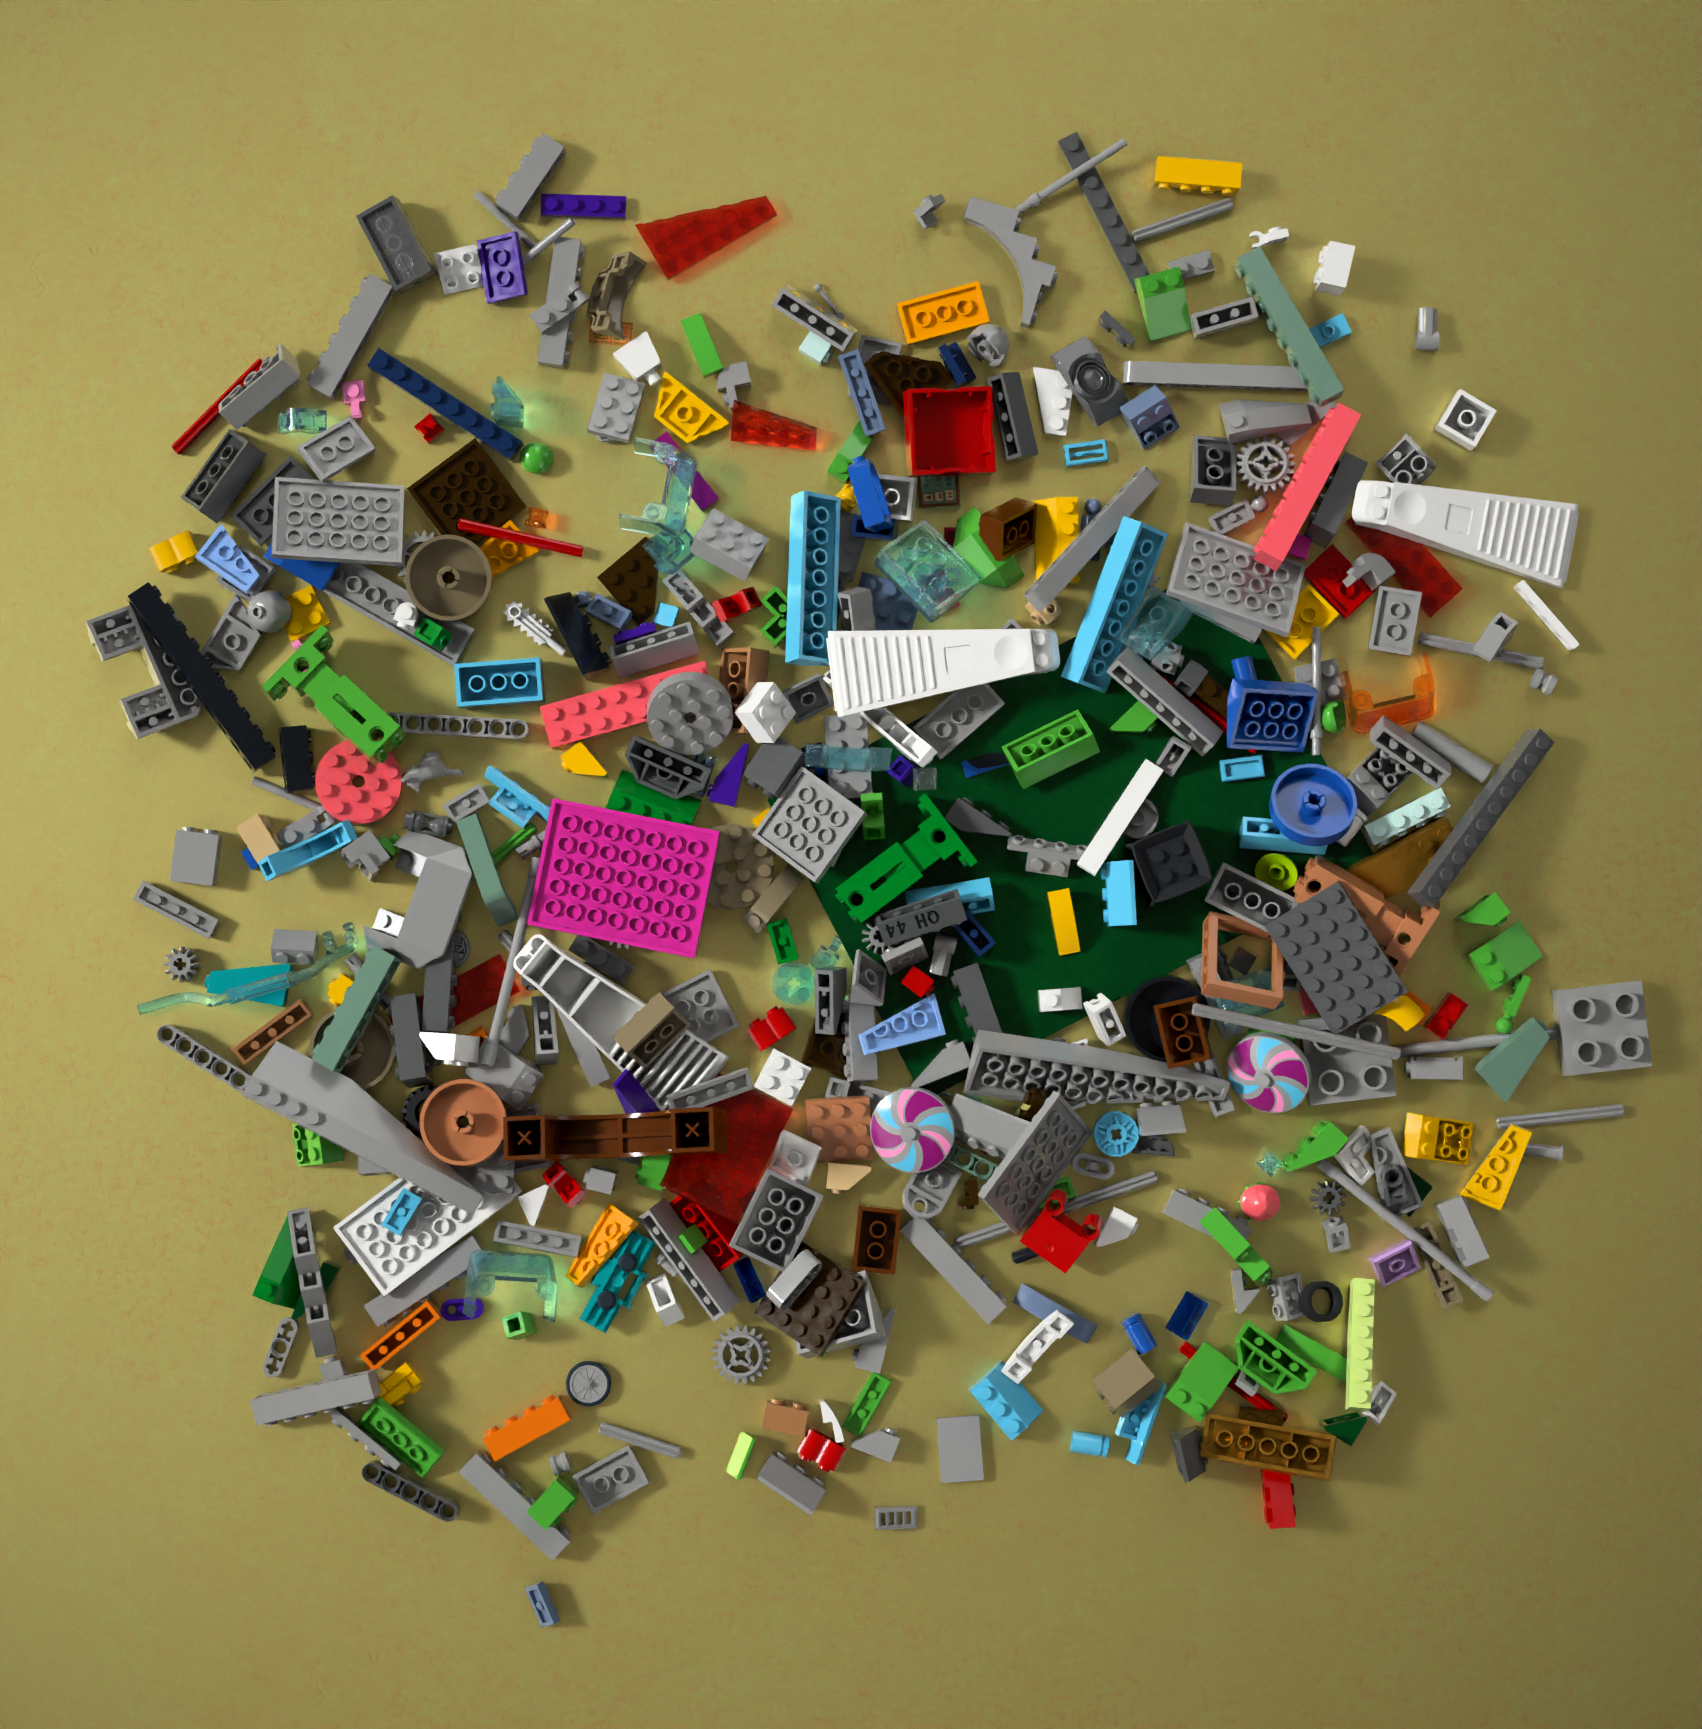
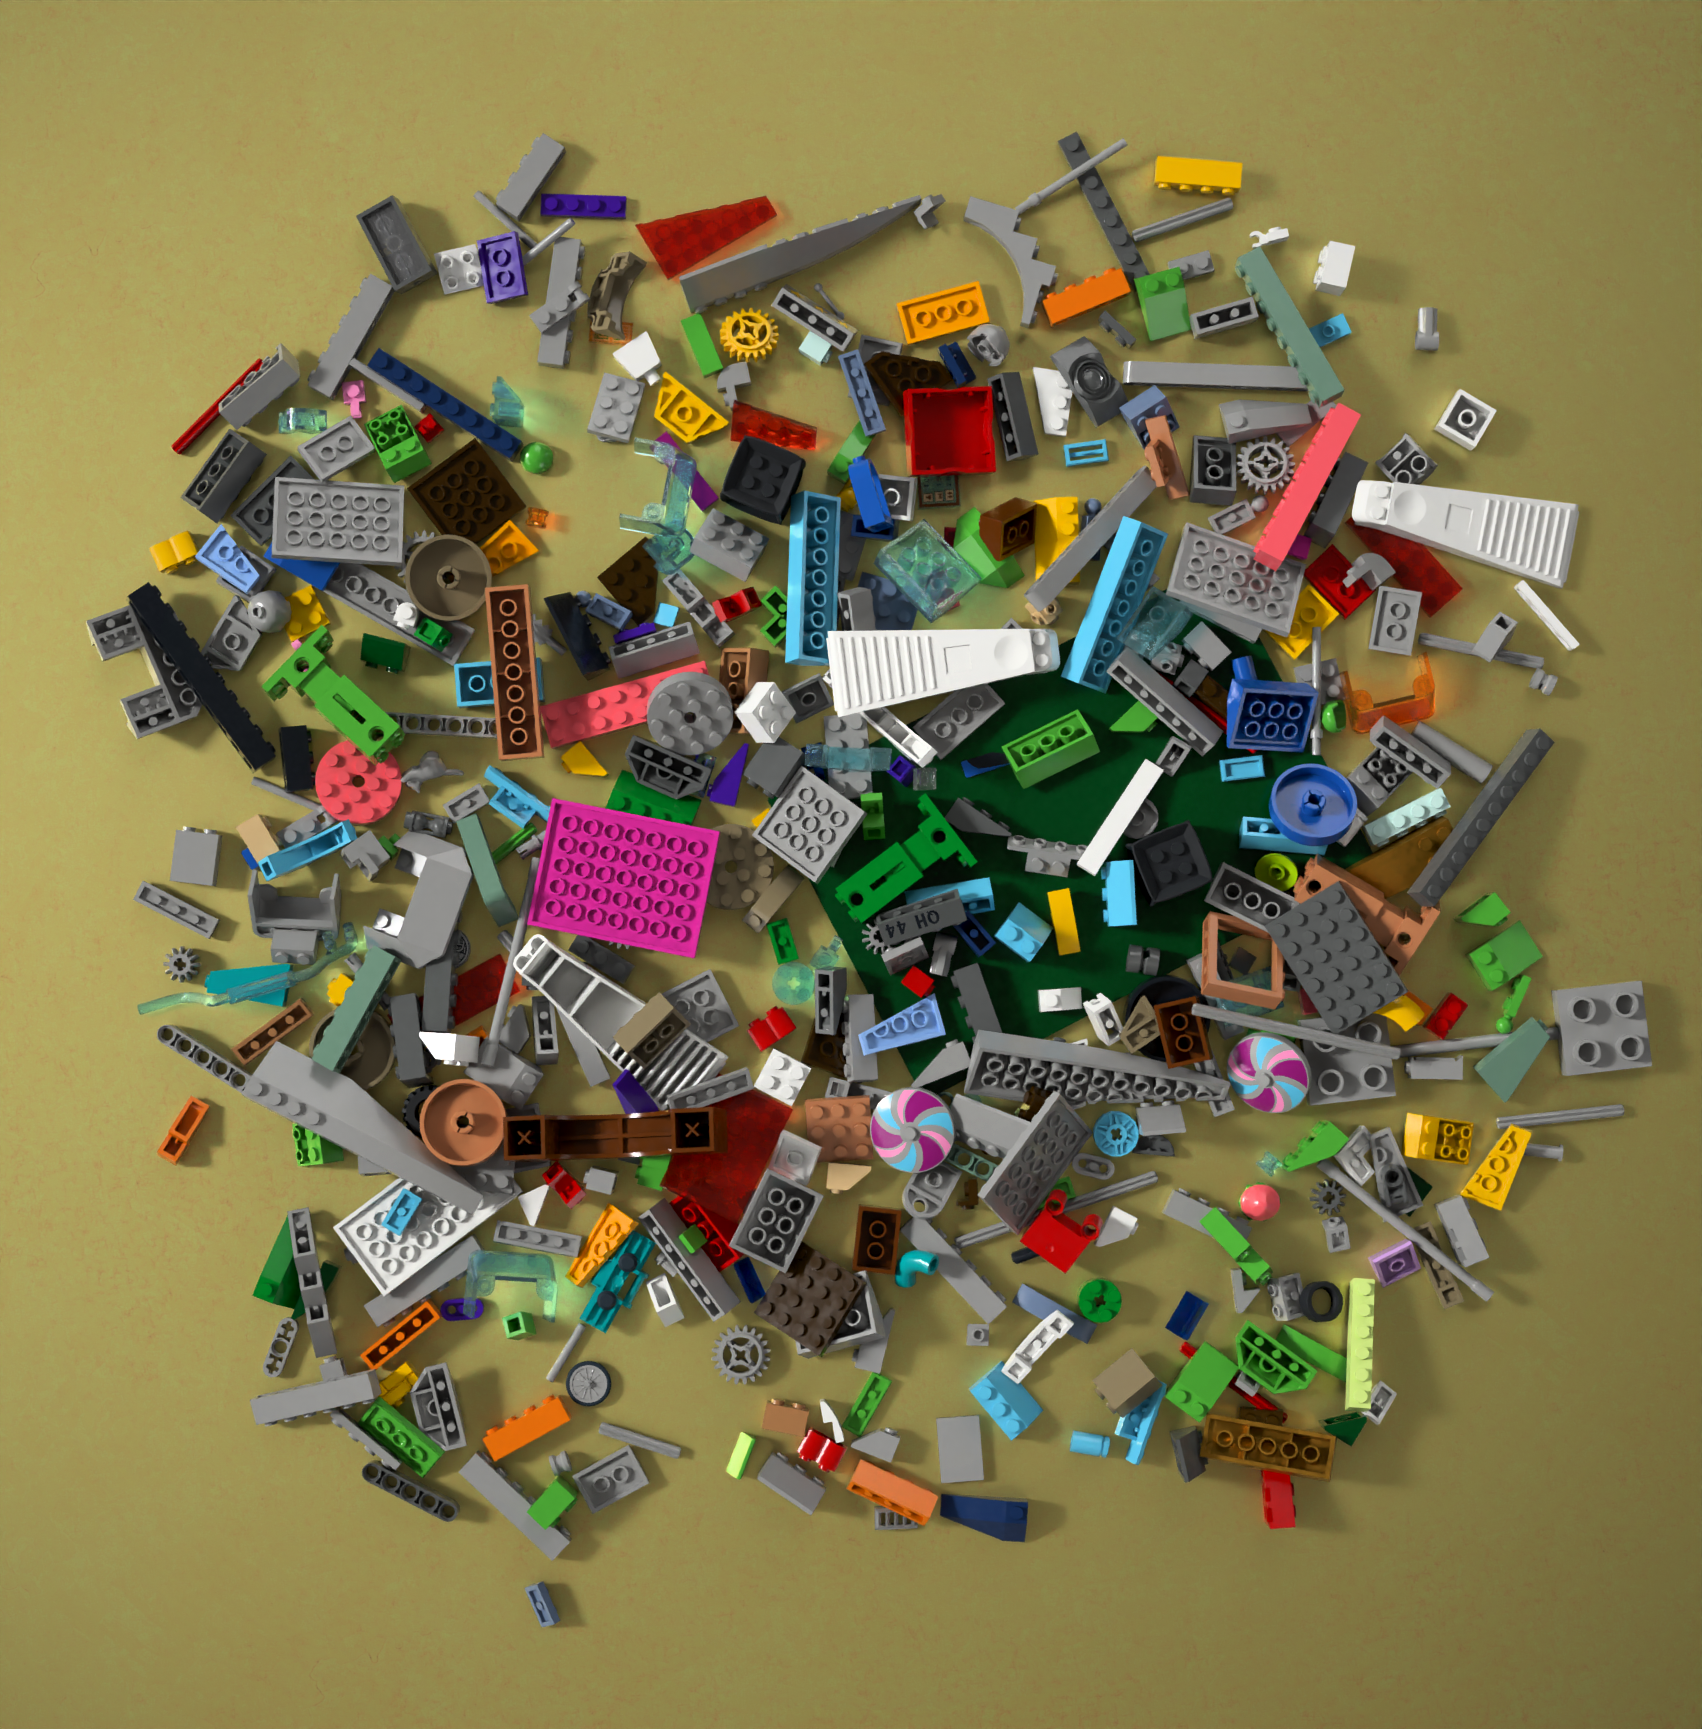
red axle [458,518,584,557] -> none
light grey beam [766,1249,823,1310] -> none
light grey slope [850,949,887,1006] -> none
blue piece [1121,1313,1157,1355] -> none
none -> orange slope [157,1096,210,1166]
none -> light grey windscreen [248,869,341,941]
none -> light grey tile [349,358,426,414]
none -> dark green slope [360,633,411,674]
none -> bright green slope [364,405,432,483]
none -> light grey wedge [410,1362,467,1451]
none -> nougat brick [485,584,544,761]
none -> light grey bar [546,1323,586,1382]
none -> light grey wedge [679,195,921,314]
none -> yellow gear [720,308,779,363]
none -> black piece [720,435,806,525]
none -> orange brick [847,1460,938,1526]
none -> teal cylinder [895,1250,939,1288]
none -> dark blue wedge [940,1494,1028,1542]
none -> light grey bracket [966,1324,989,1346]
none -> medium azure slope [993,902,1053,962]
none -> orange brick [1041,267,1131,328]
none -> green brick [1077,1277,1122,1323]
none -> dark tan wing [1119,995,1160,1054]
none -> dark grey wheel [1126,944,1160,976]
none -> nougat bracket [1144,415,1190,500]
none -> light grey brick [1182,621,1231,671]

